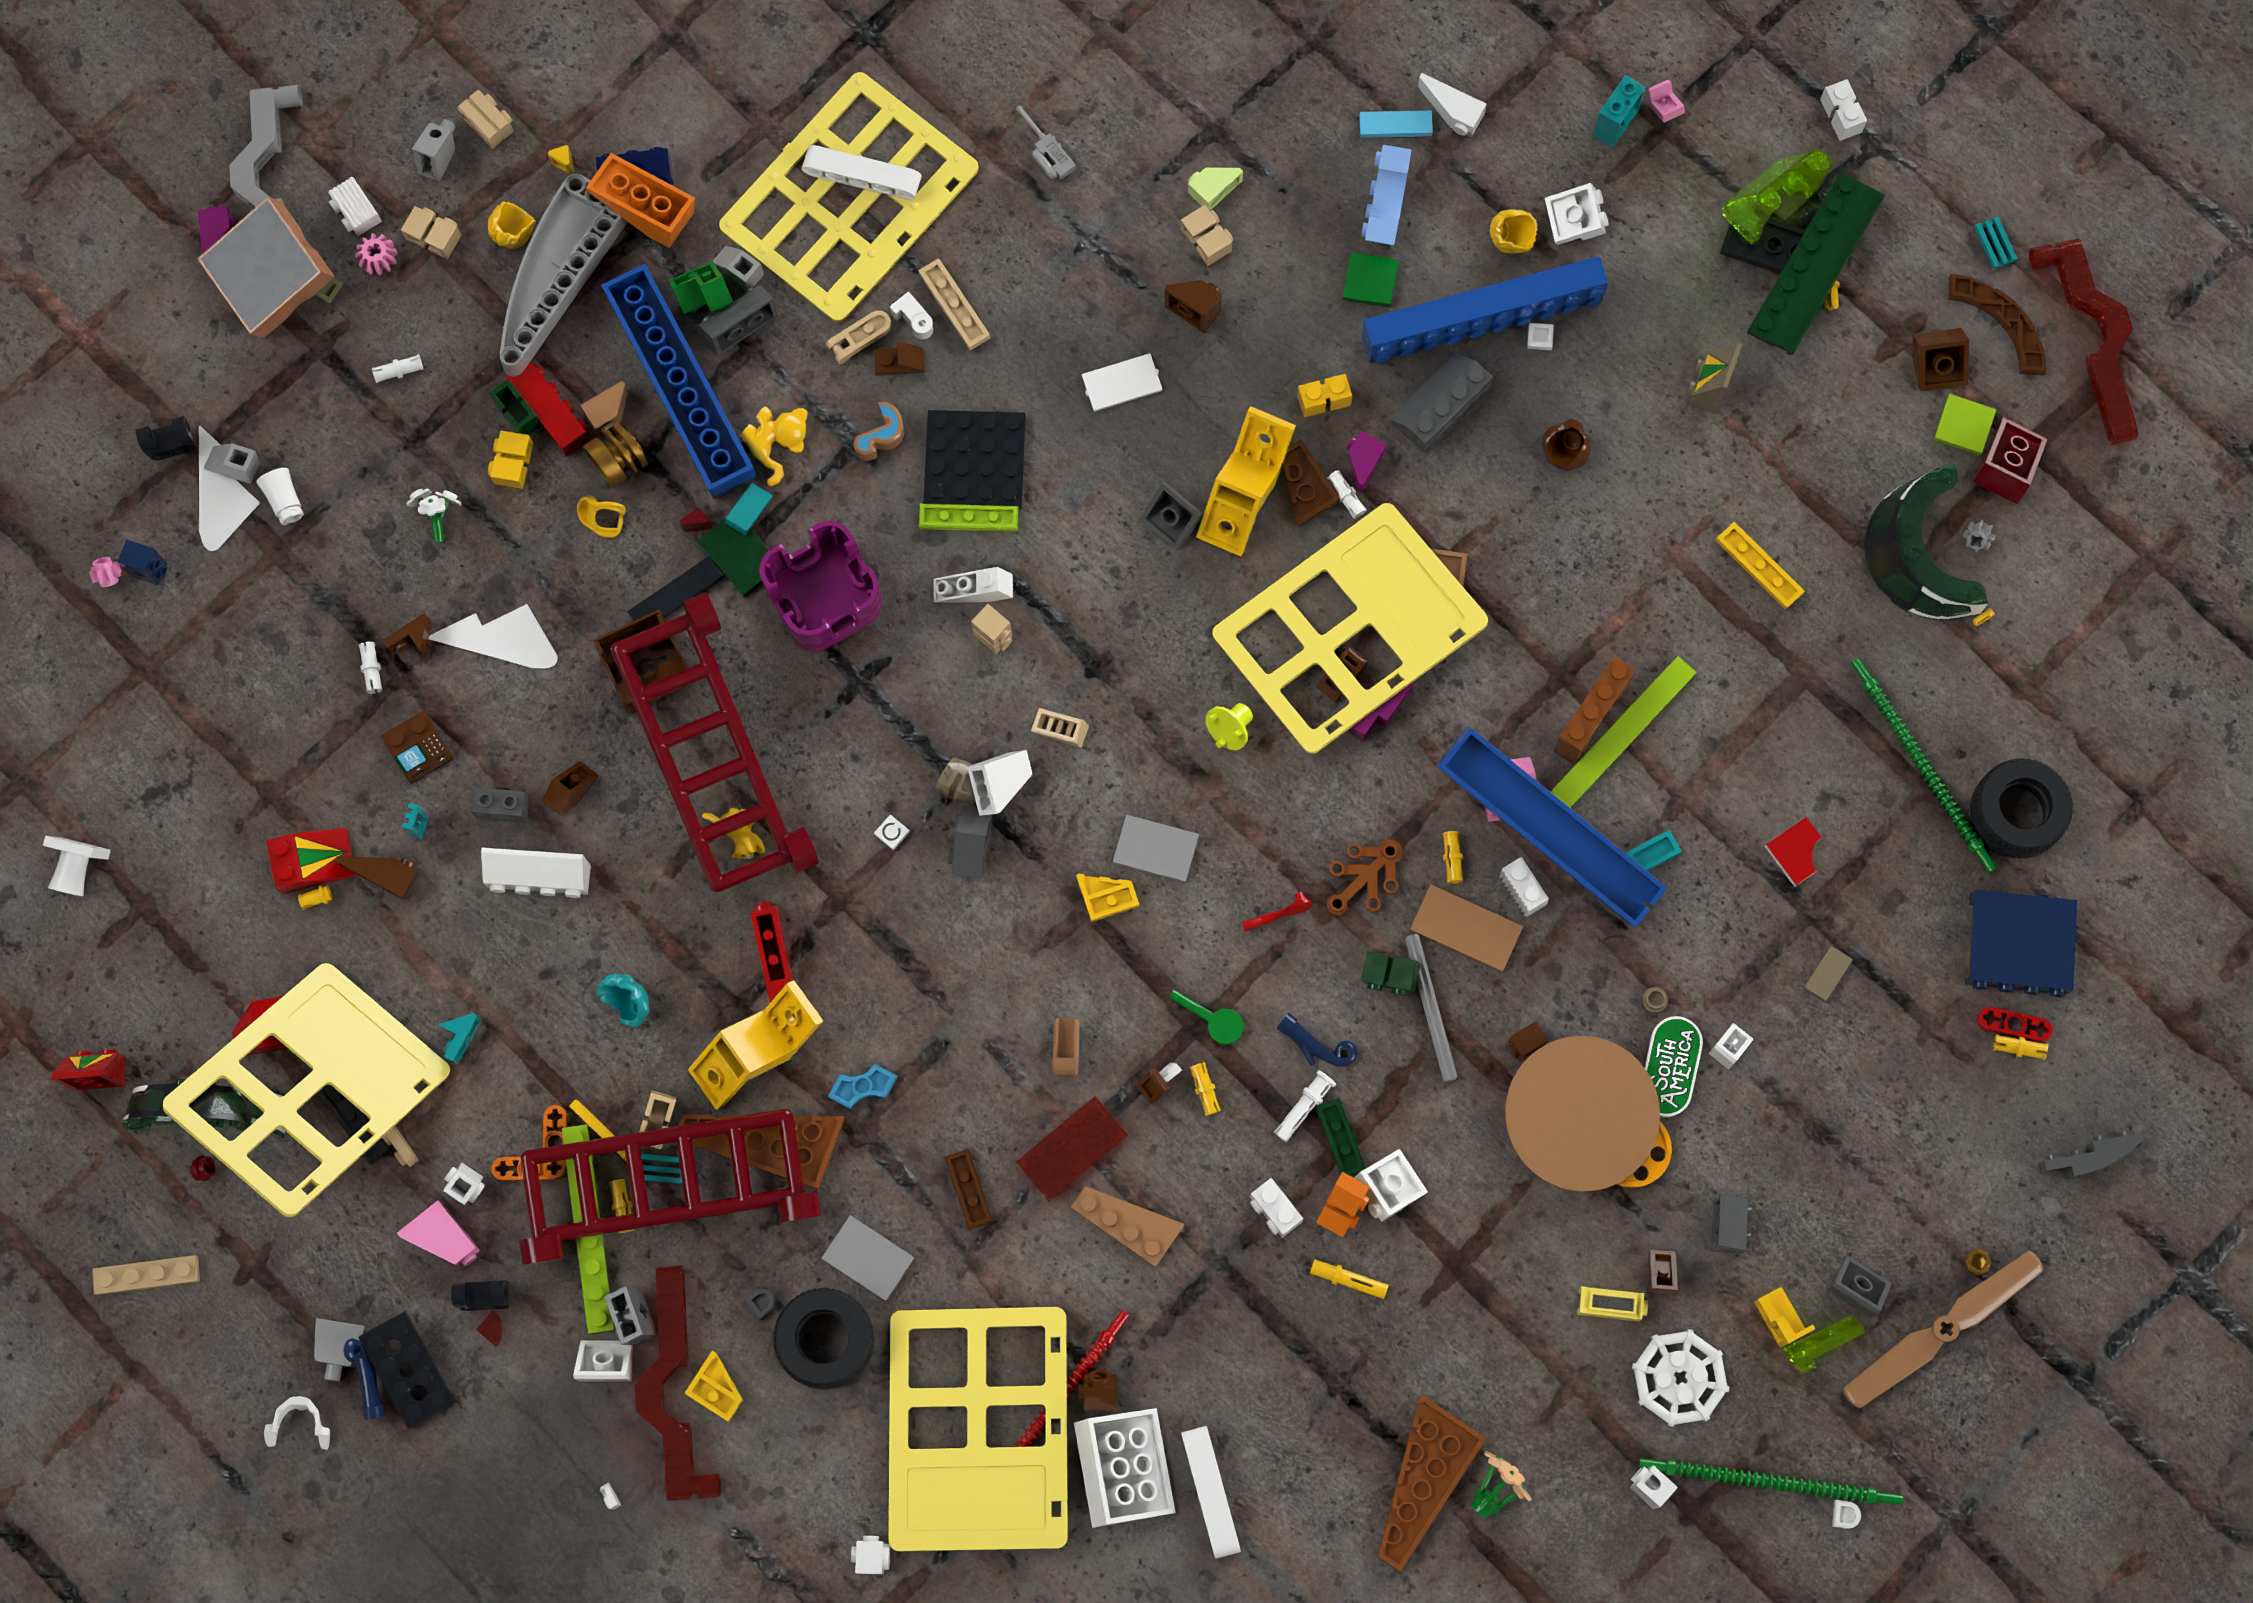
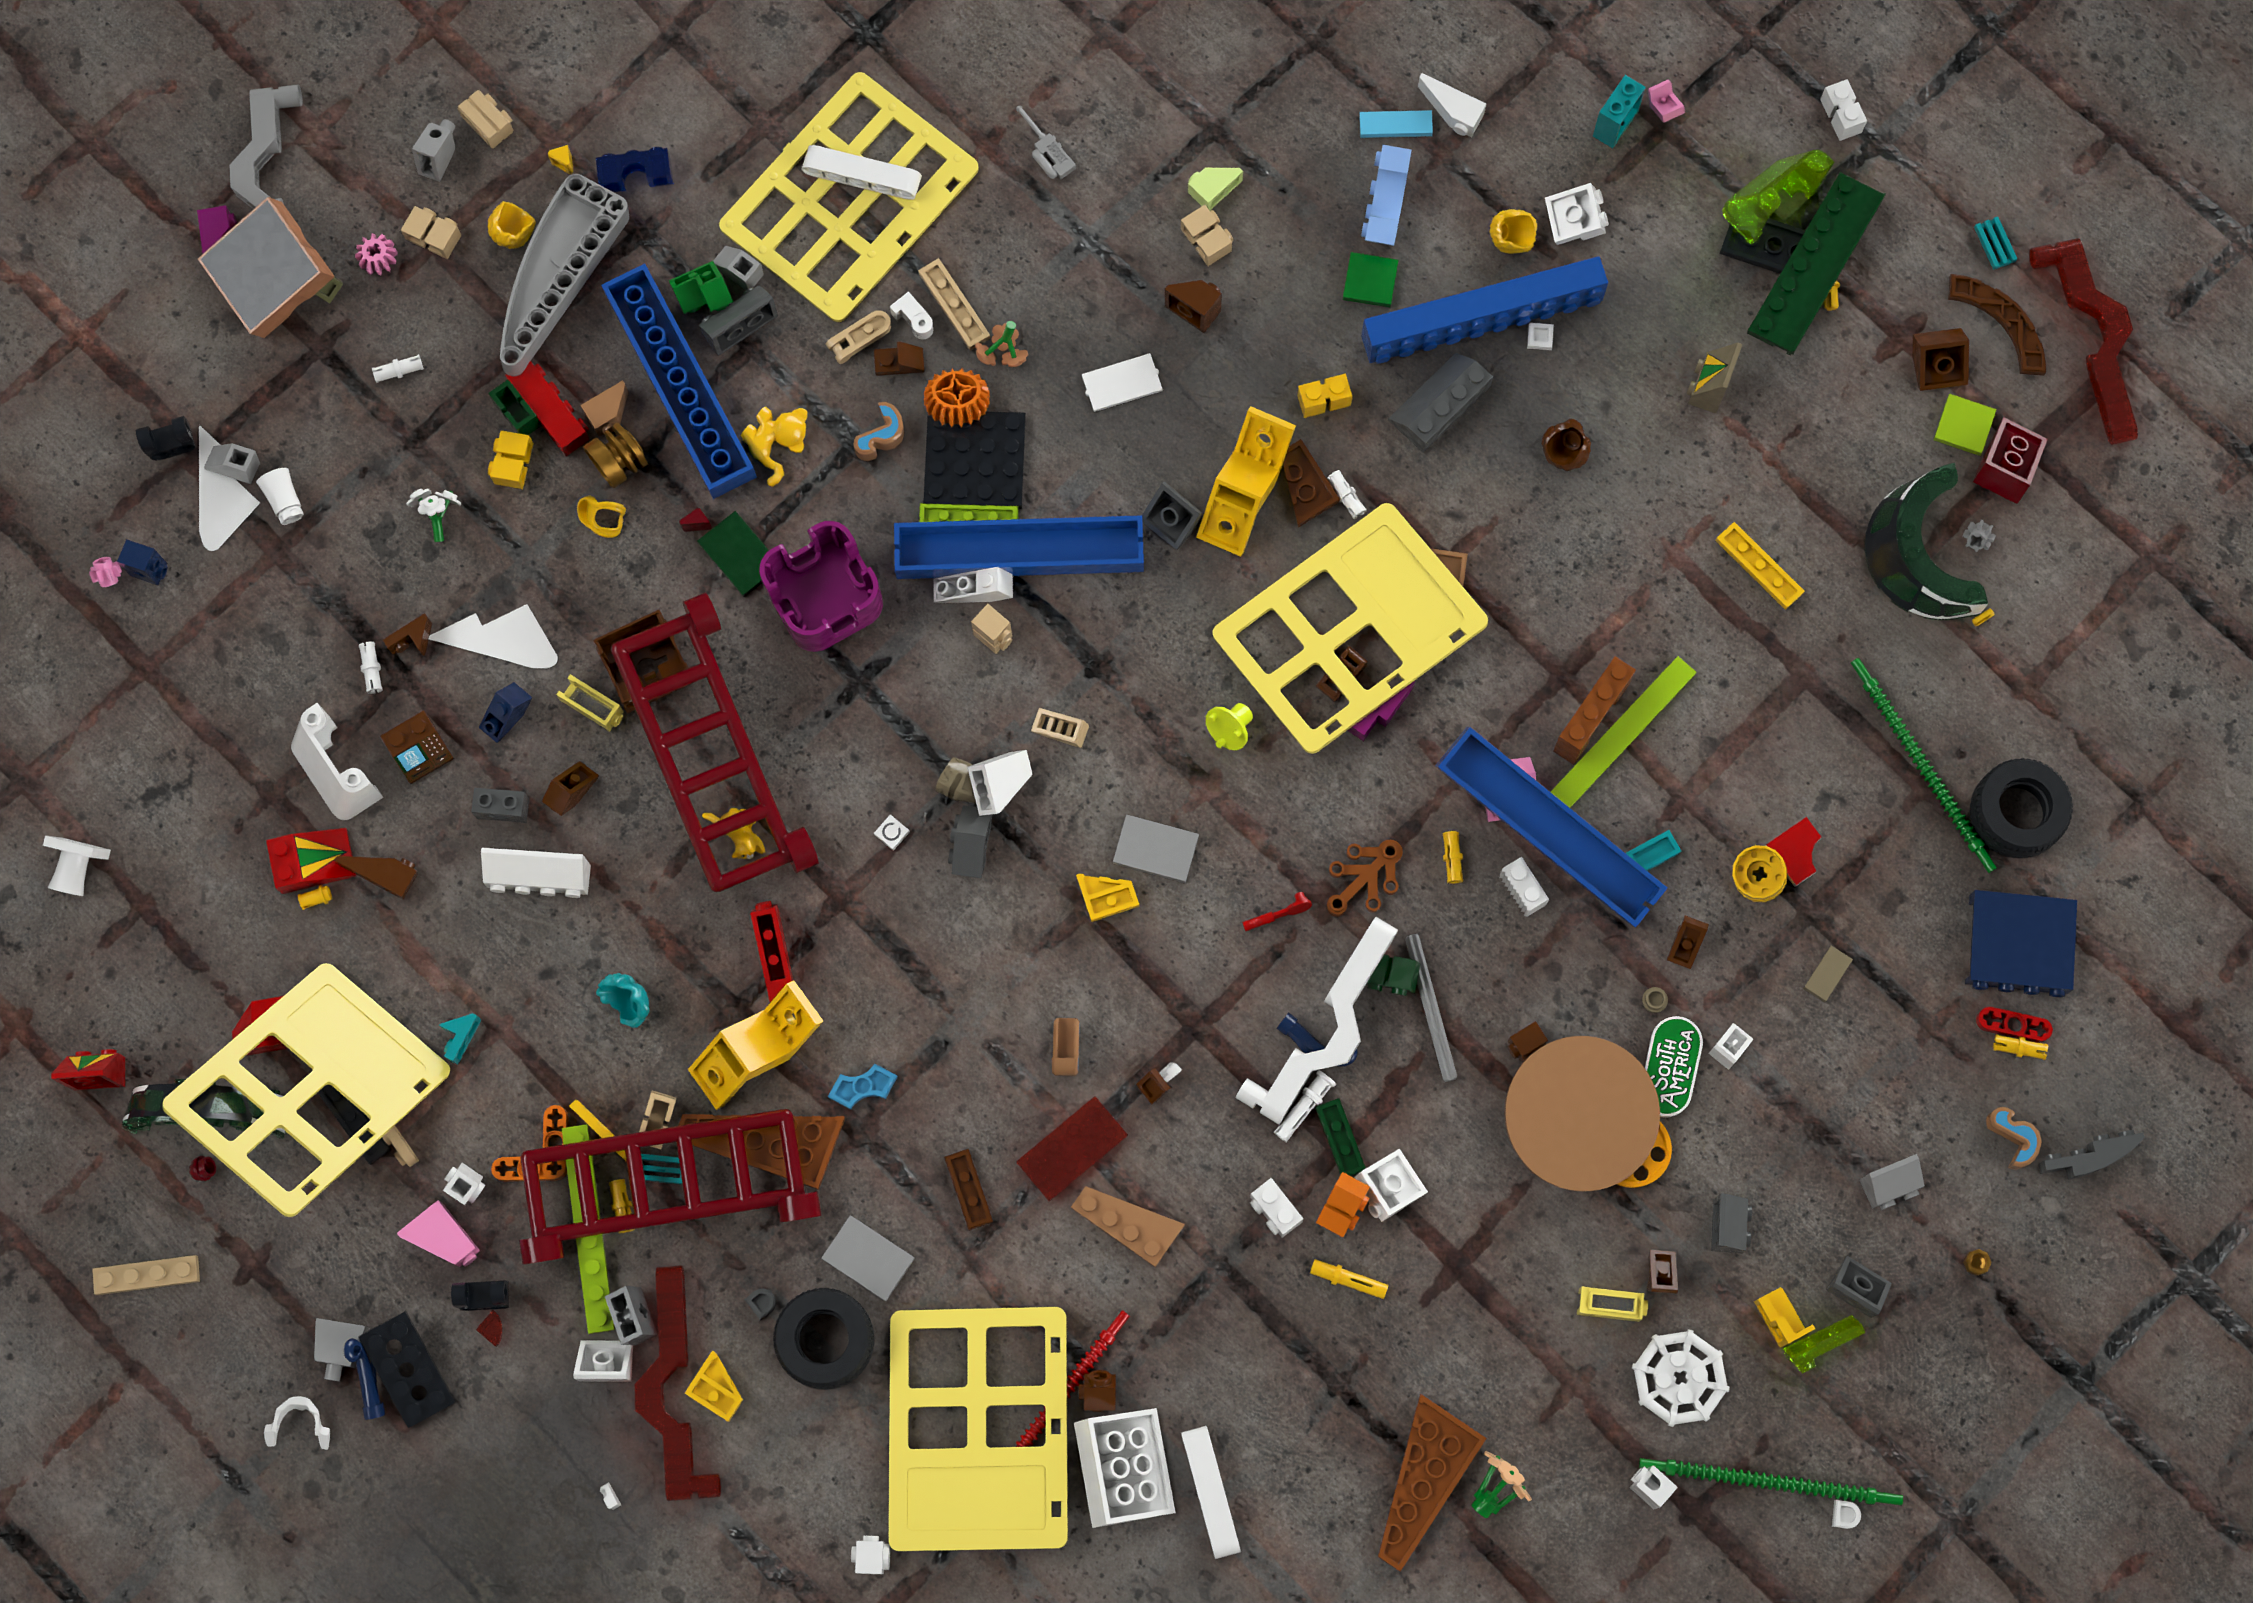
white brick [328,177,382,237] -> none
teal tile [402,803,429,841] -> none
orange slope [586,153,695,248] -> none
black tile [627,556,724,621] -> none
teal tile [725,483,773,536] -> none
green piece [1169,989,1244,1045] -> none
yellow pin [1189,1062,1221,1116] -> none
magenta slope [1347,431,1387,493] -> none
medium nougat tile [1409,885,1523,973] -> none
medium nougat piece [1843,1251,2043,1408] -> none
none -> white windscreen [291,703,383,820]
none -> dark blue slope [479,682,532,743]
none -> light yellow window [556,674,624,732]
none -> blue piece [894,516,1144,579]
none -> orange gear [924,368,990,428]
none -> nougat plant [975,321,1028,367]
none -> white beam [1236,917,1398,1125]
none -> reddish brown slope [1667,916,1709,969]
none -> yellow wheel [1732,845,1787,902]
none -> light grey slope [1860,1154,1925,1210]
none -> medium nougat animal [1986,1107,2042,1170]

